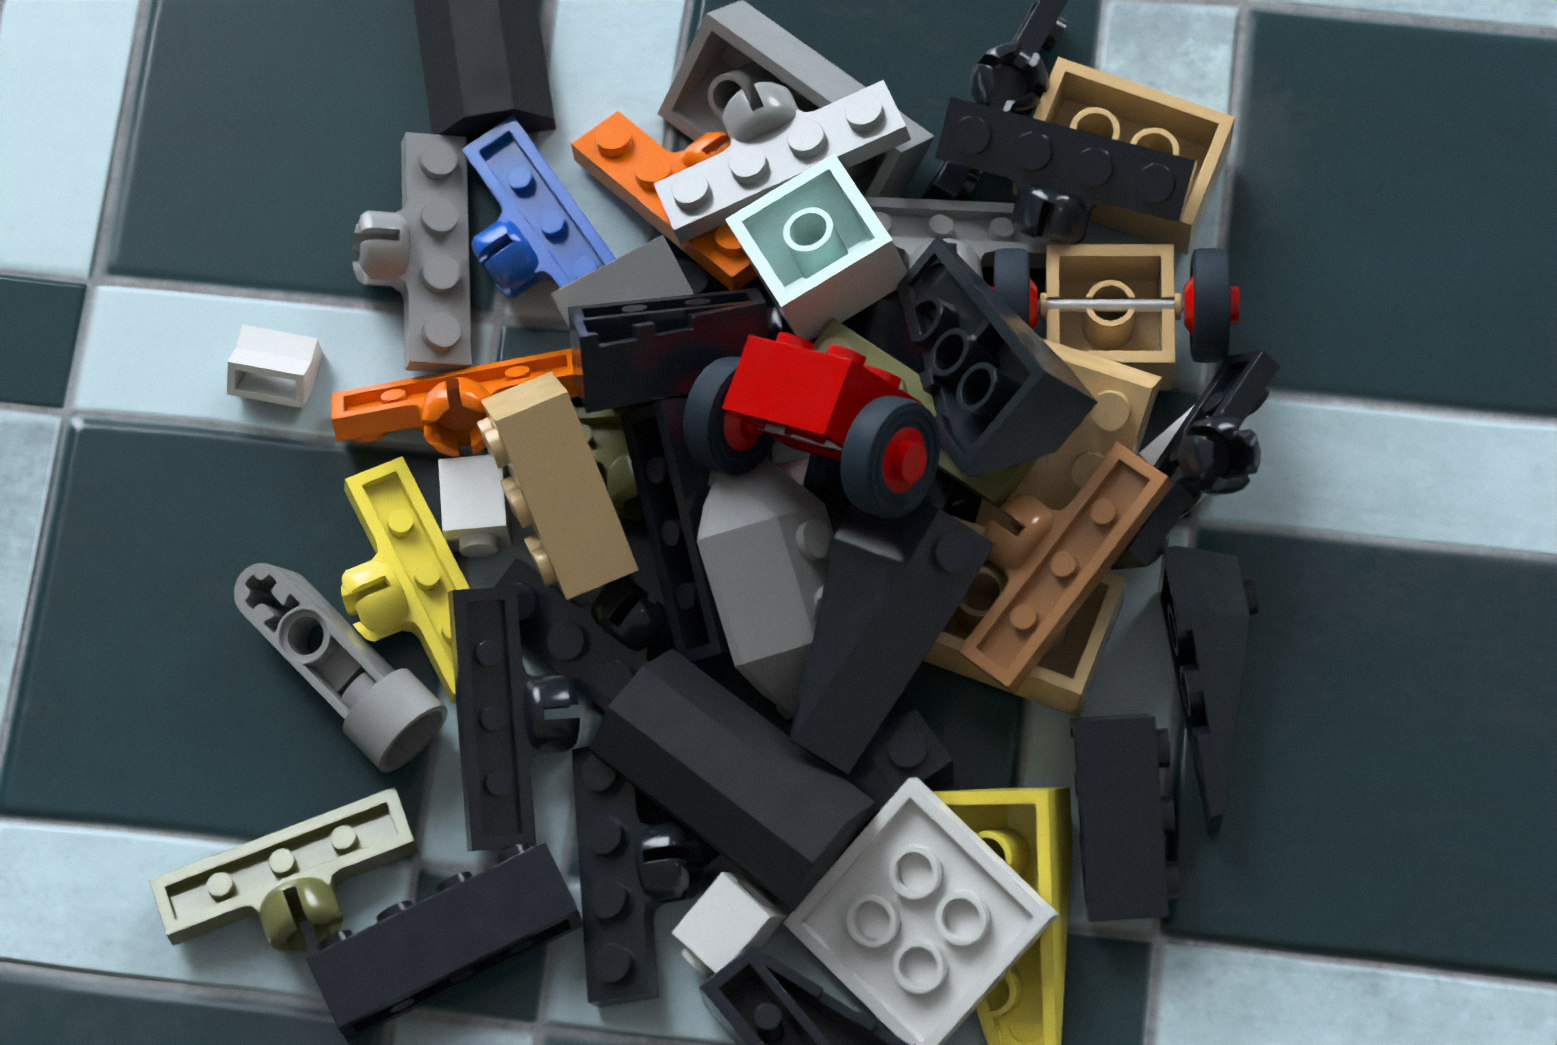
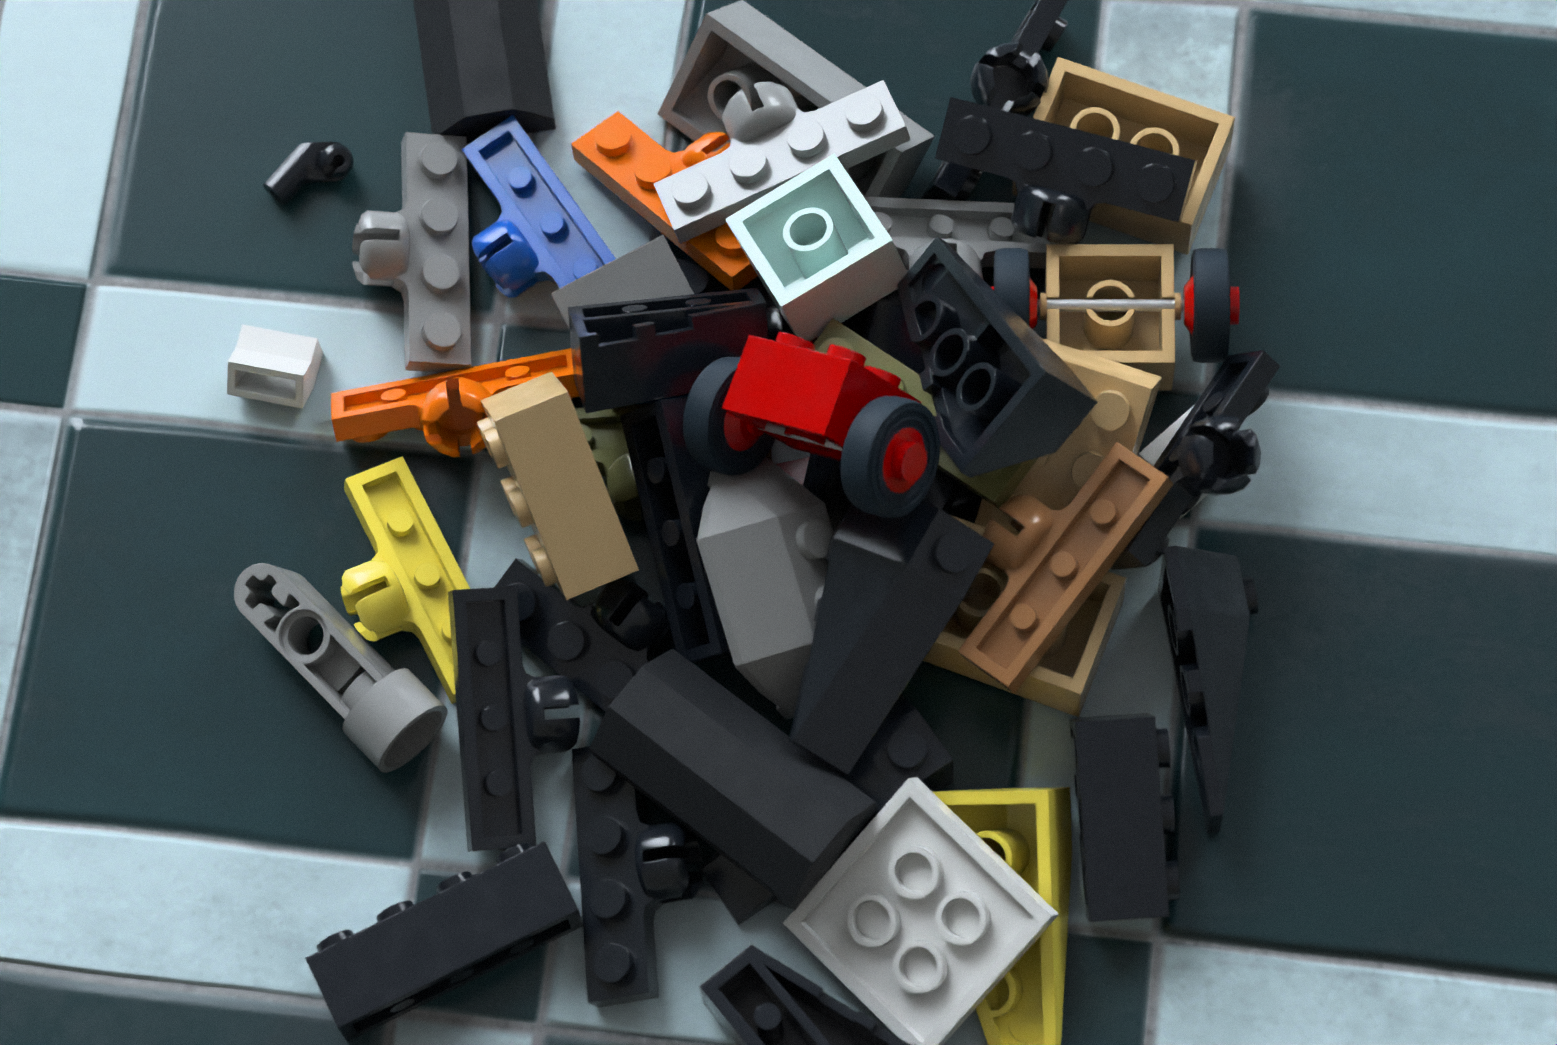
plate [149,787,419,954] -> none
white brick [438,455,513,557] -> none
white brick [671,872,788,977] -> none
none -> black arm [263,142,354,205]

